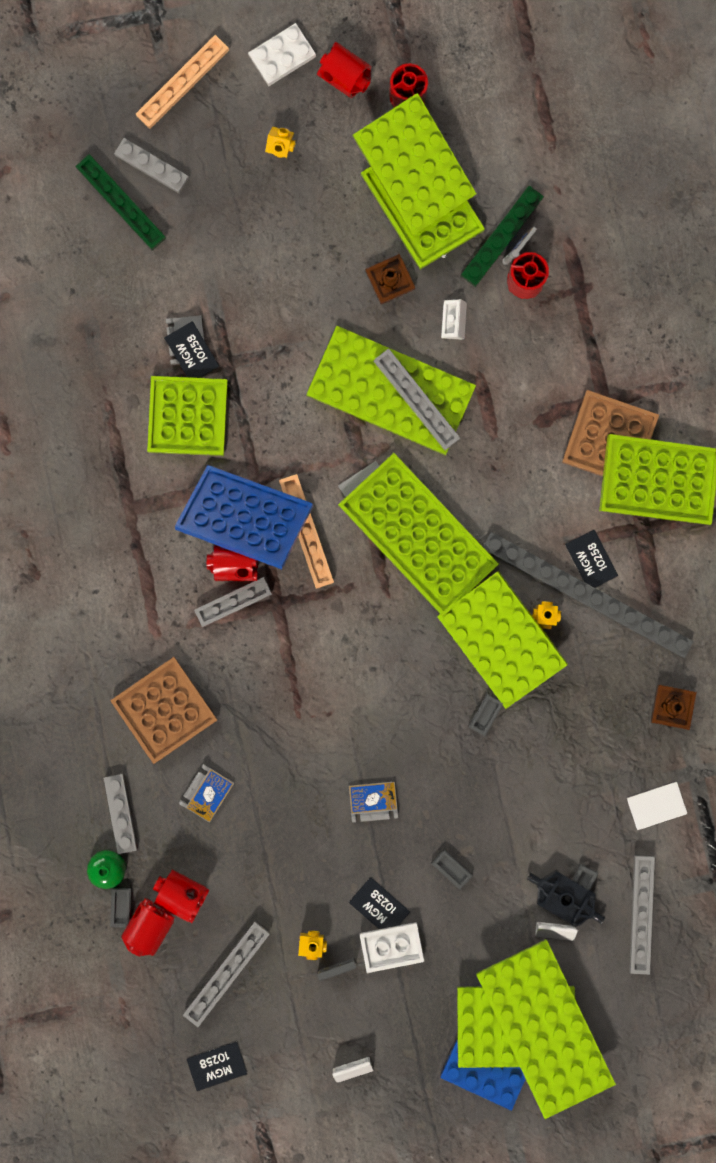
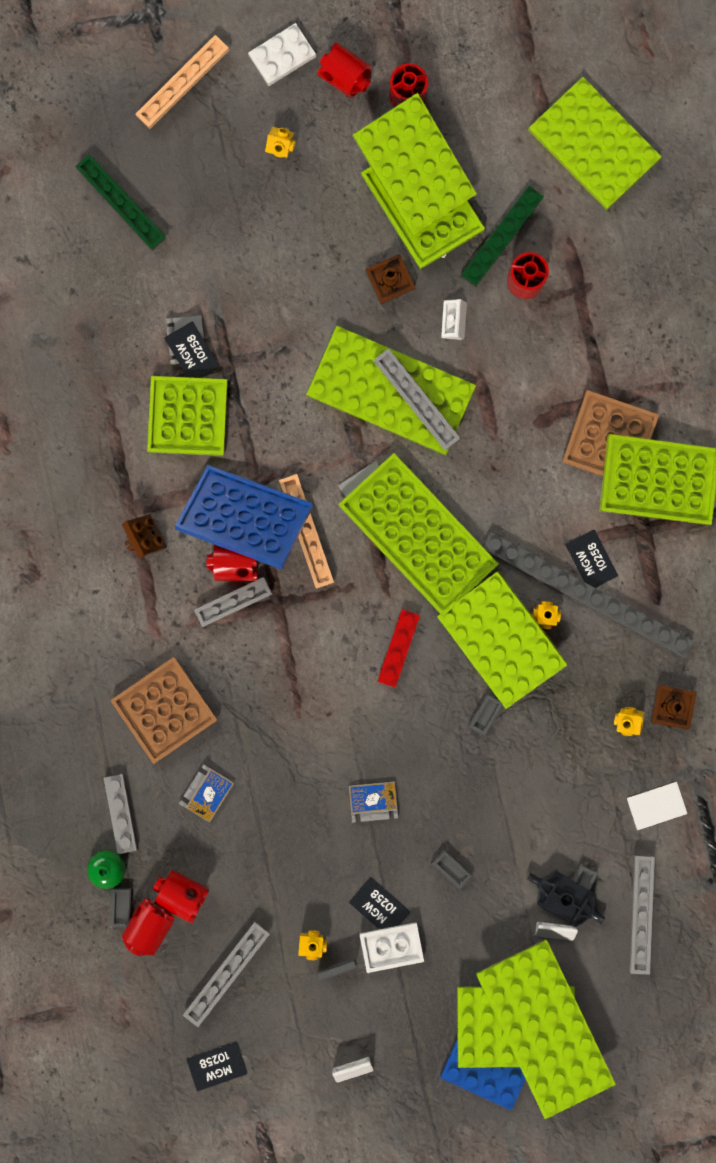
light grey plate [114,138,189,194] -> none
light grey piece [502,227,537,265] -> none
none -> reddish brown plate [122,514,167,558]
none -> red plate [377,609,420,688]
none -> lime plate [528,77,661,210]
none -> yellow brick [614,707,645,736]

